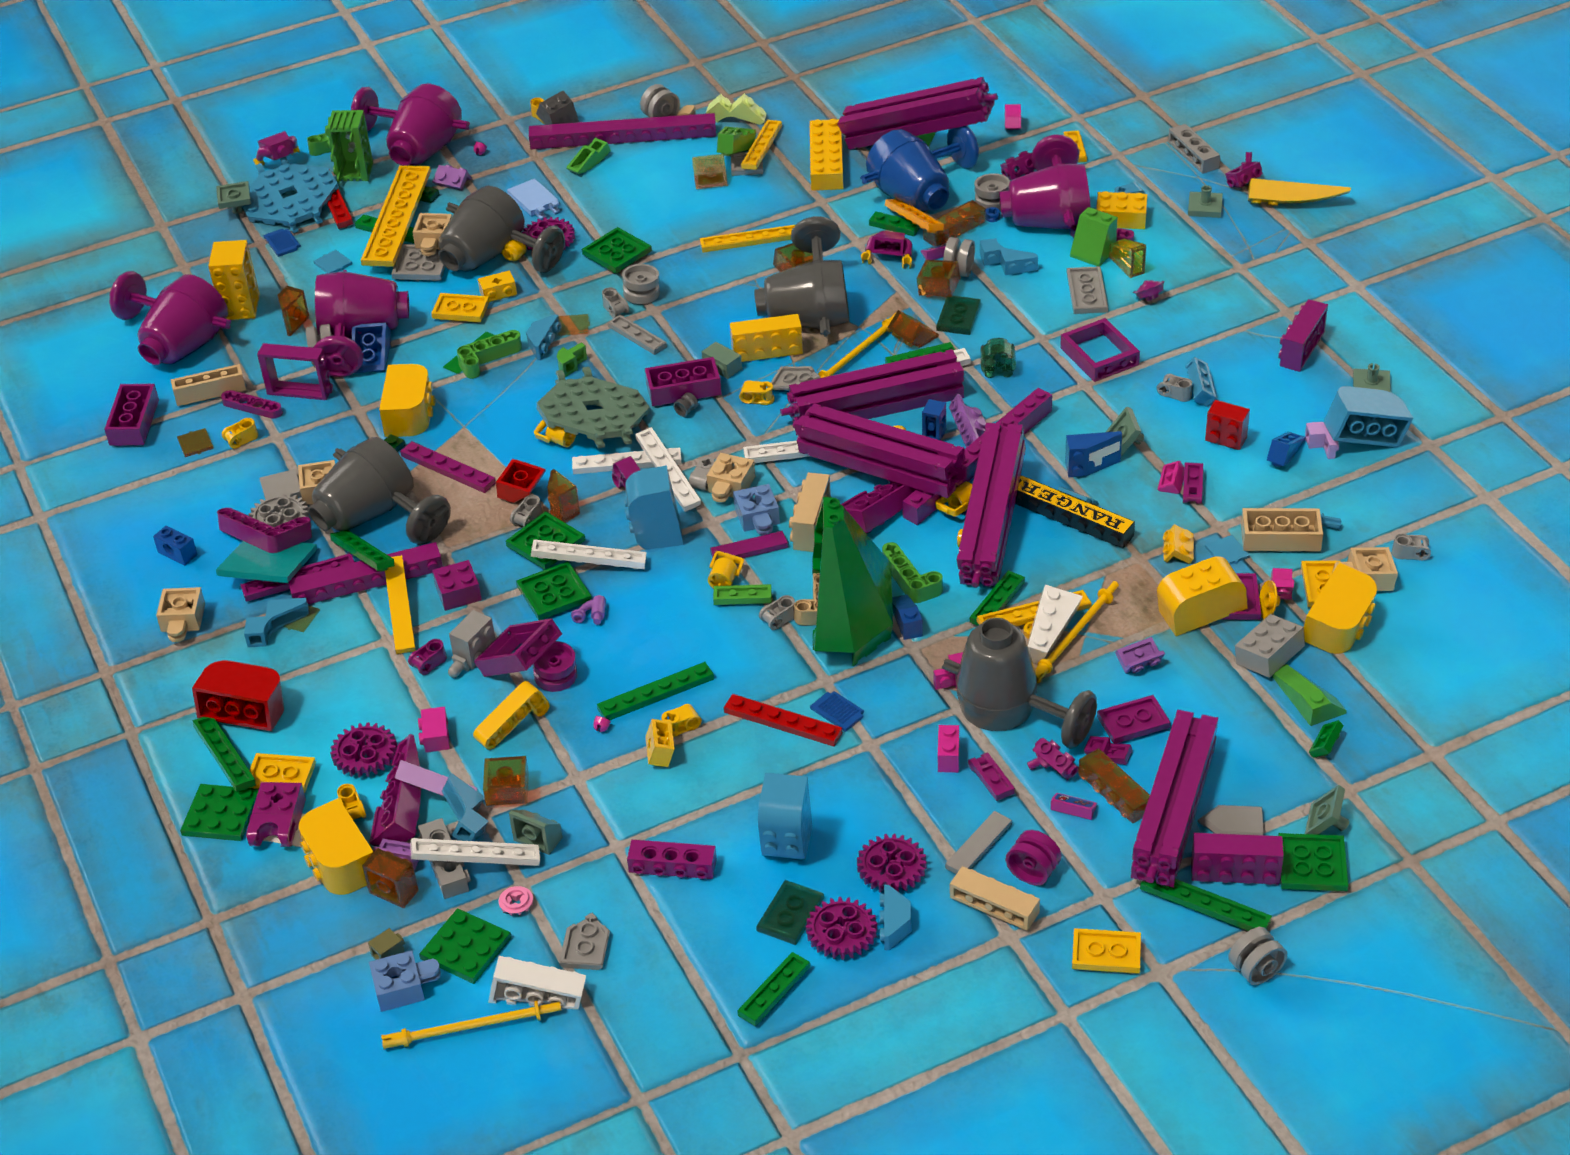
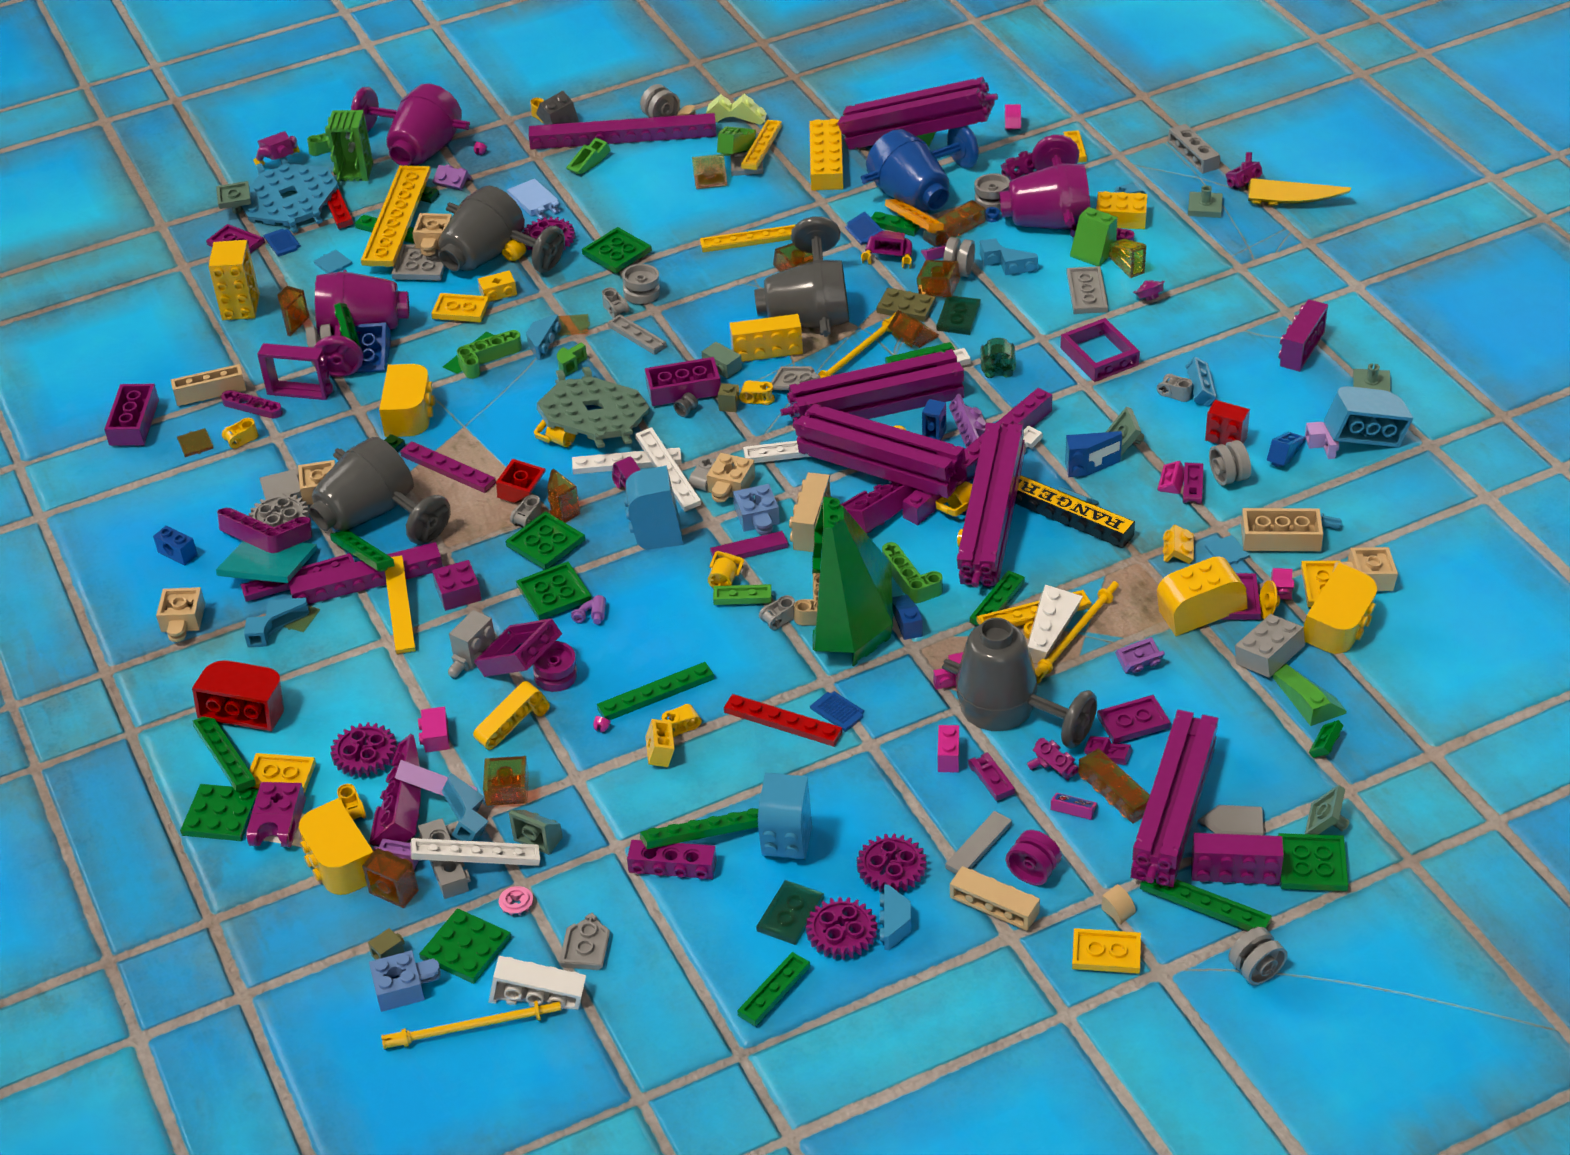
magenta piece [109,271,232,365] -> none
magenta piece [408,639,447,675] -> none
white plate [531,540,647,569] -> none
light grey piece [1391,534,1431,561] -> none
none -> magenta tile [206,224,265,254]
none -> green plate [334,303,362,350]
none -> green plate [640,808,759,849]
none -> olive brick [718,383,740,412]
none -> blue window [845,211,883,245]
none -> olive plate [876,288,936,322]
none -> white plate [1023,426,1043,452]
none -> tan brick [1101,884,1136,924]
none -> light grey wheel [1209,440,1251,486]

